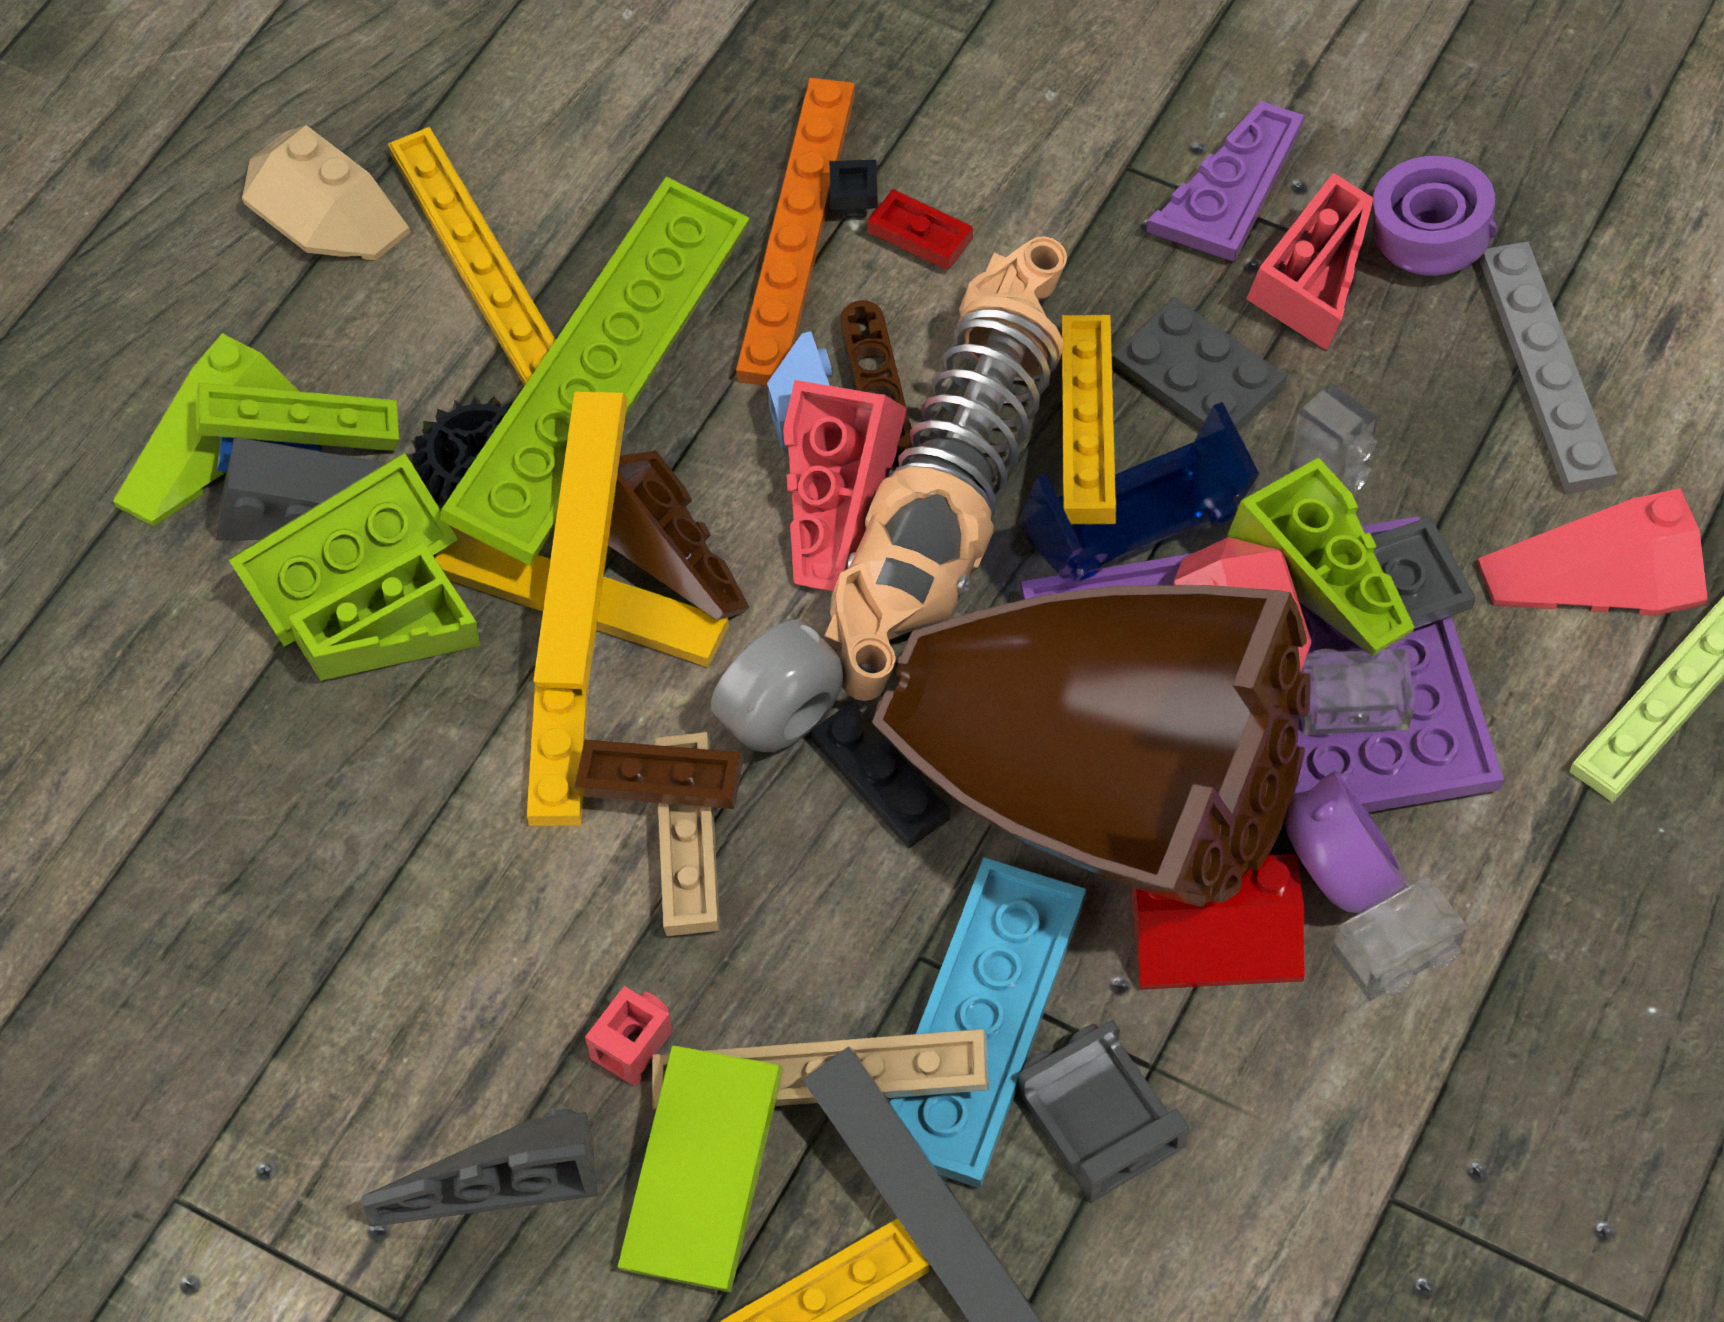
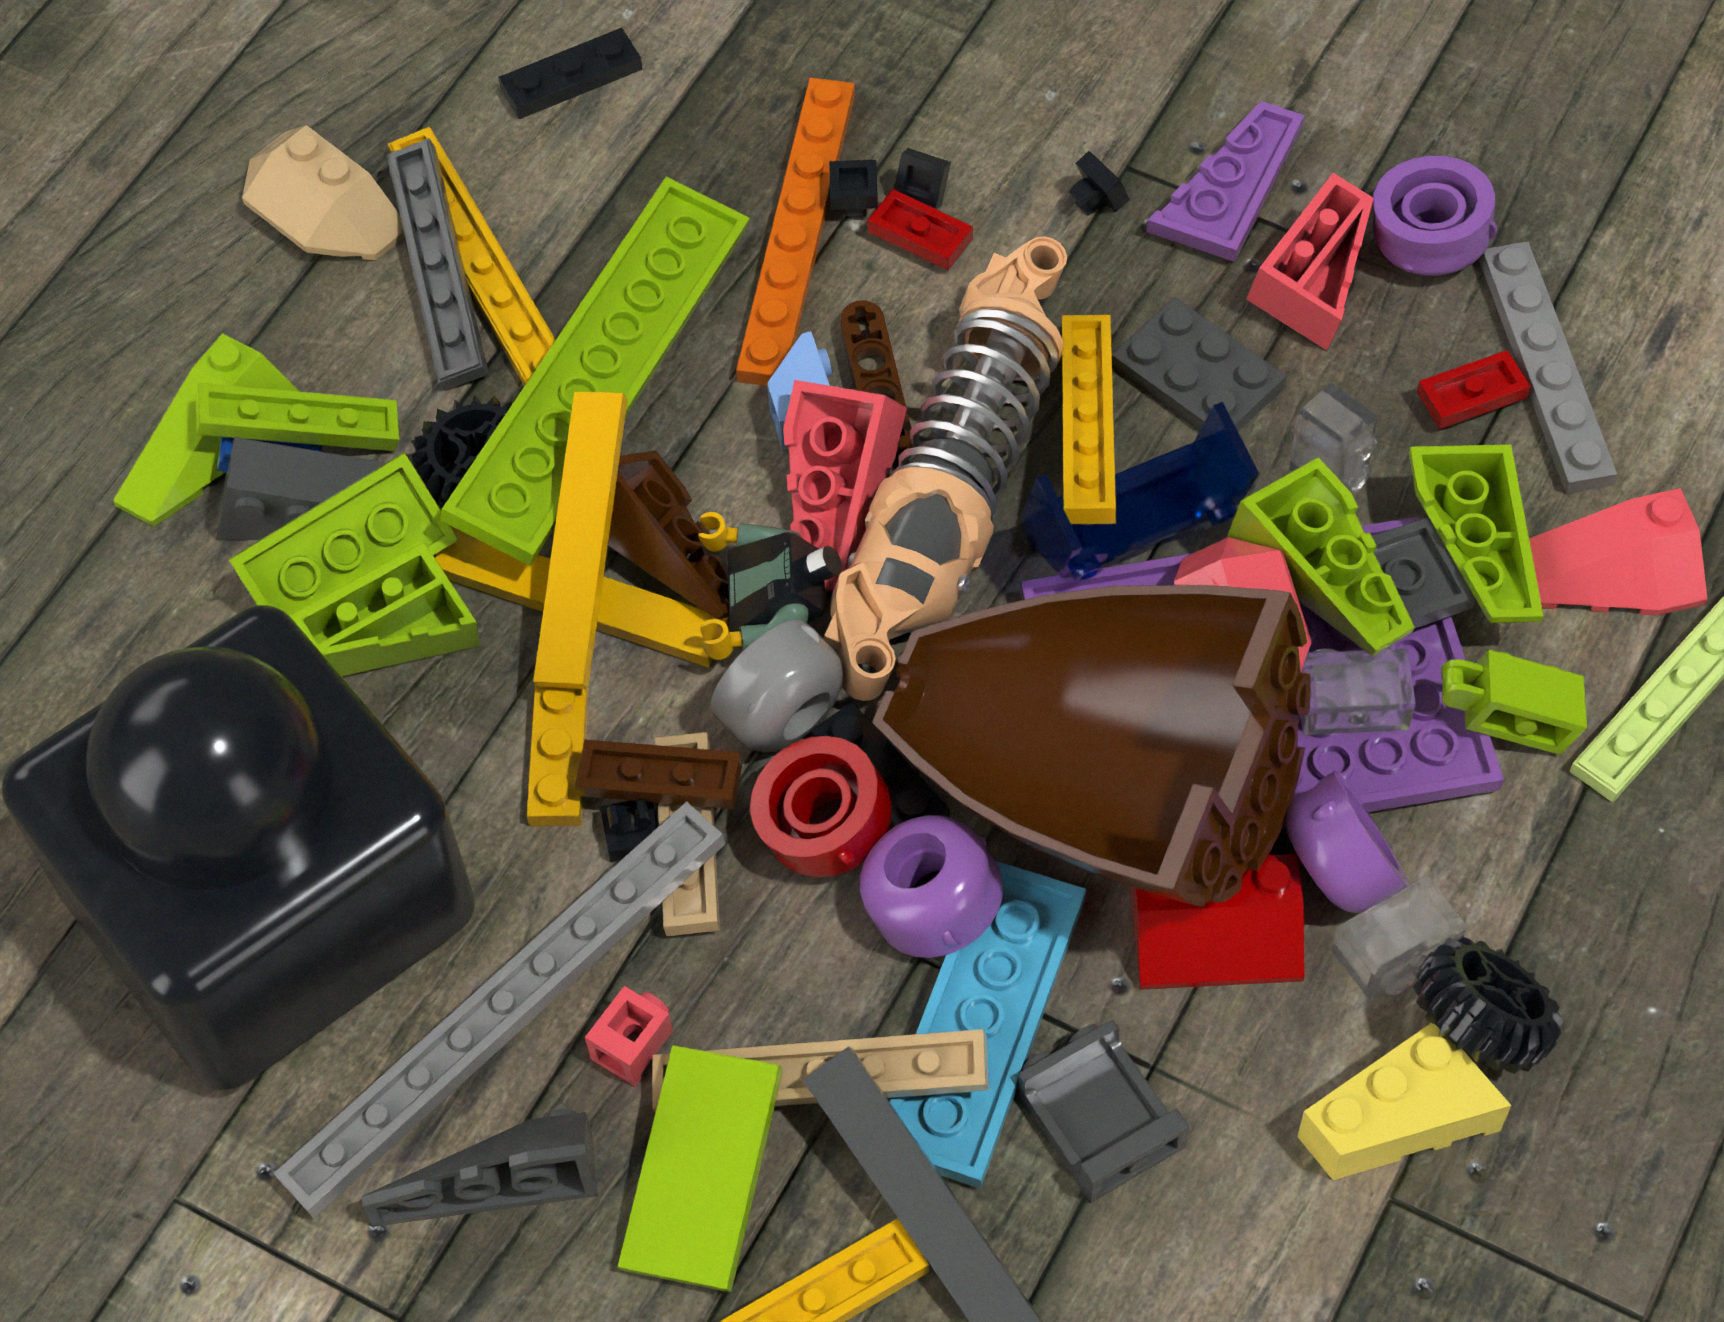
none -> black piece [2,605,475,1090]
none -> light grey plate [273,801,726,1218]
none -> dark grey tile [387,138,489,391]
none -> black plate [498,27,643,119]
none -> black tile [600,799,658,862]
none -> torso [698,512,842,660]
none -> red piece [750,736,892,878]
none -> medium lavender piece [860,815,1003,958]
none -> black tile [894,148,951,209]
none -> black tile [1069,151,1130,216]
none -> light yellow wedge [1297,1023,1511,1180]
none -> lime wedge [1409,444,1544,623]
none -> black gear [1413,937,1564,1074]
none -> red plate [1417,350,1531,429]
none -> lime brick [1441,649,1587,755]

